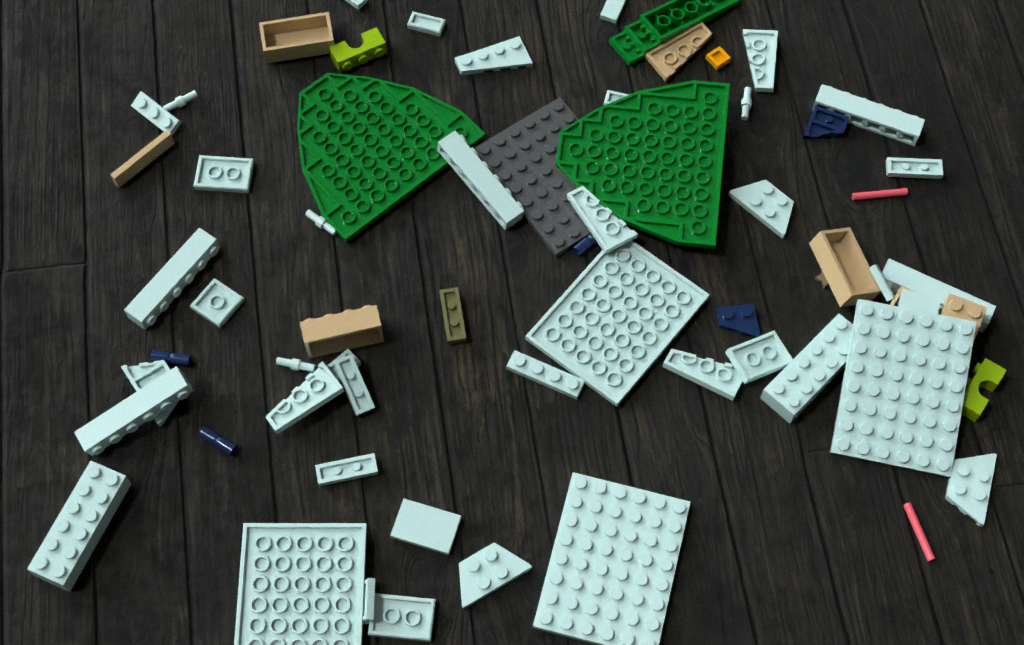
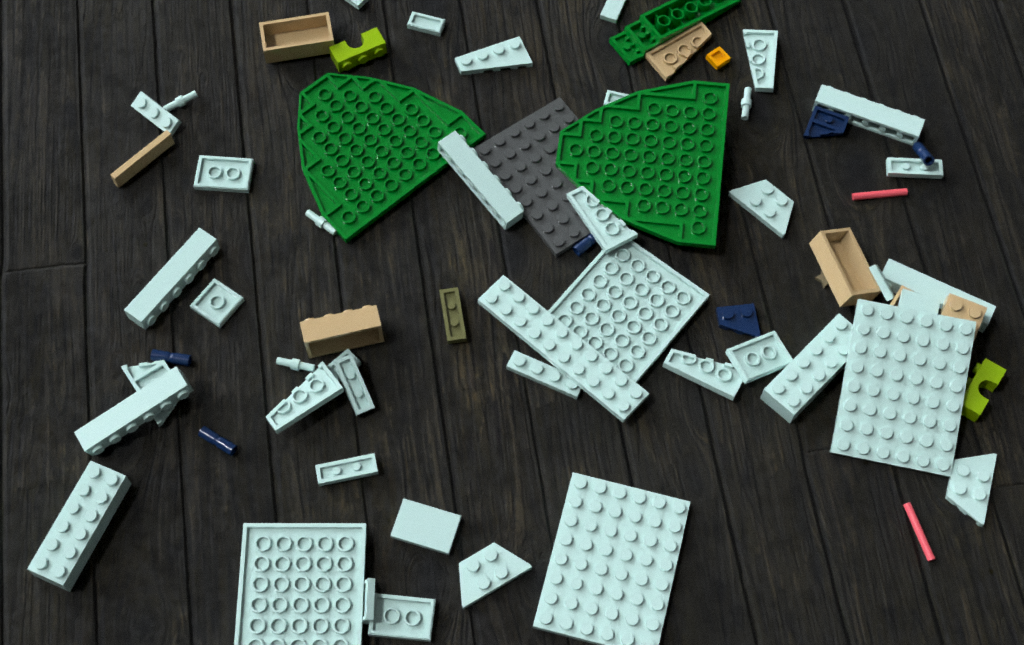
none -> light aqua plate [478,275,649,423]
none -> dark blue piece [912,141,934,166]

